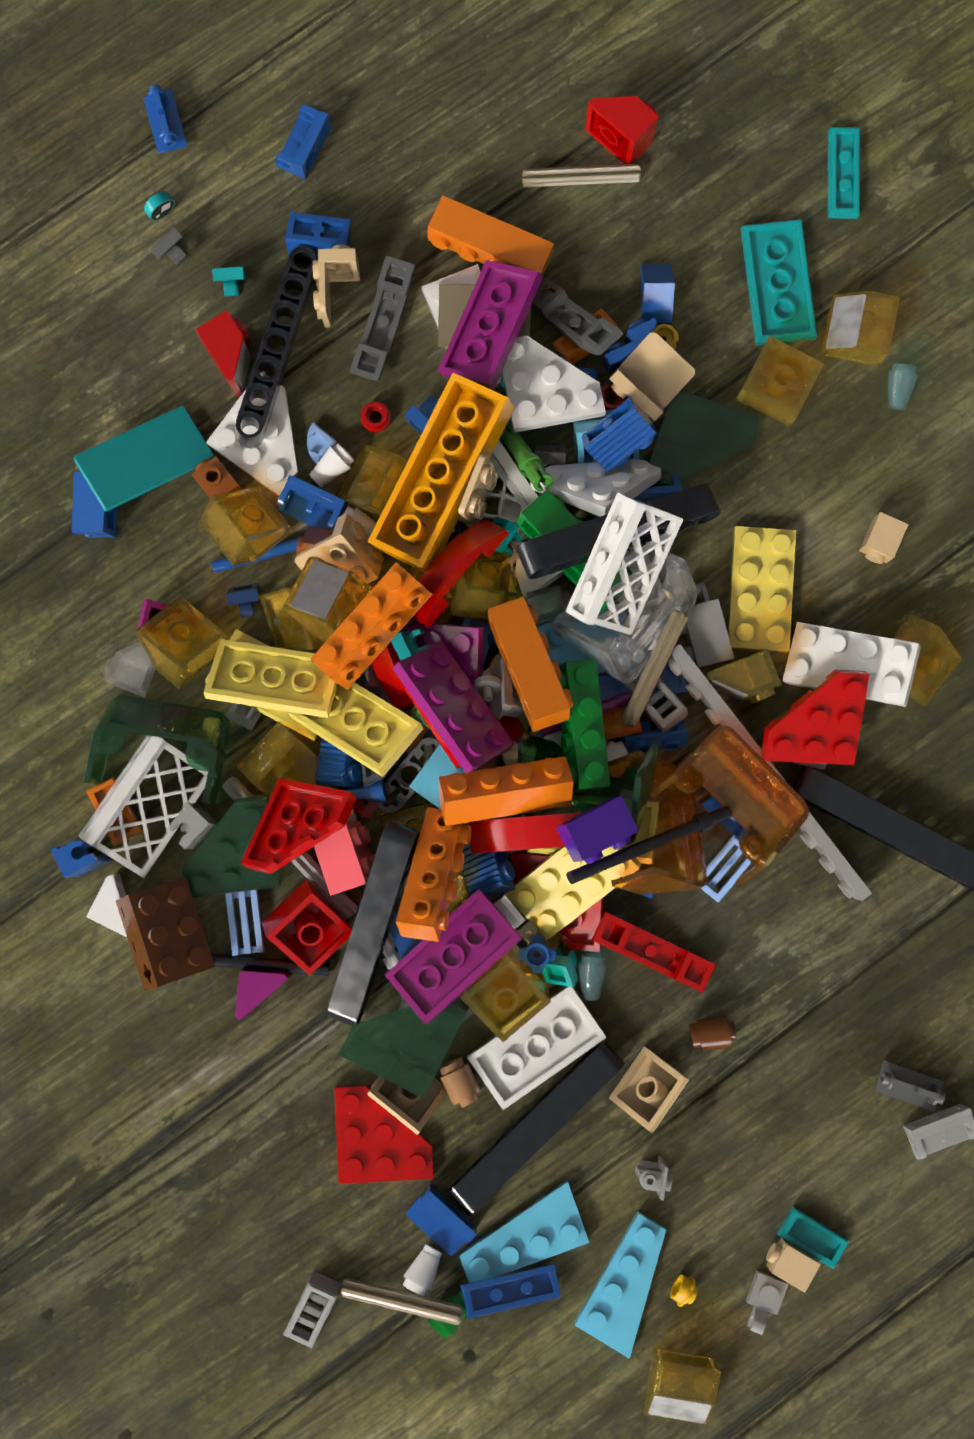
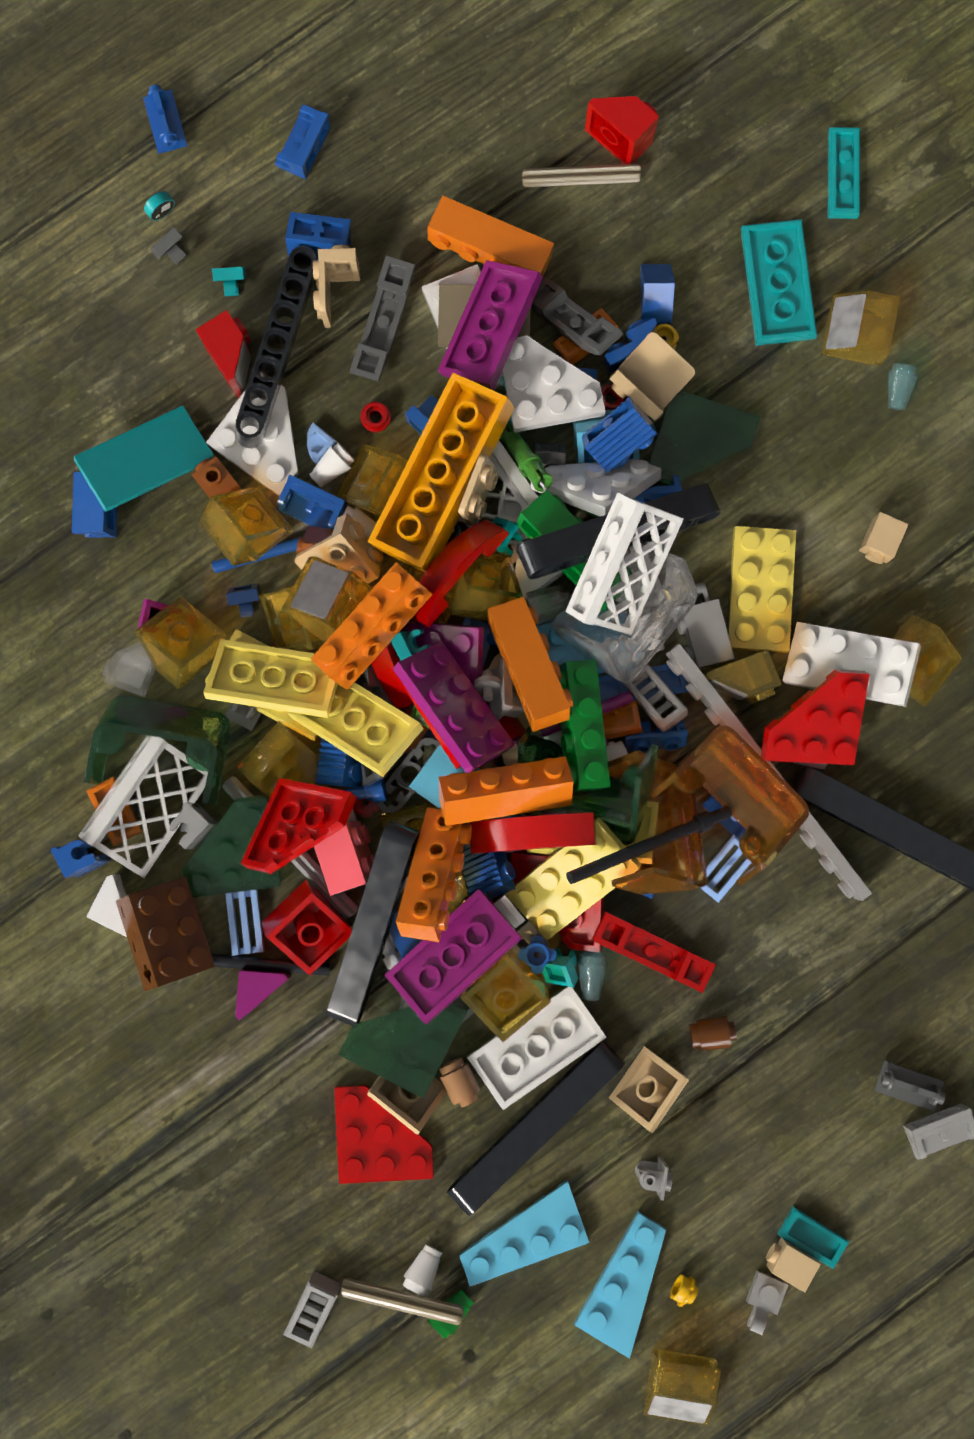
blue panel [406,1184,477,1256] -> none
blue plate [460,1264,561,1319] -> none
dark purple brick [556,796,639,865] -> none
dark tan axle [621,609,688,727] -> none
clear yellow brick [736,336,825,427] -> none

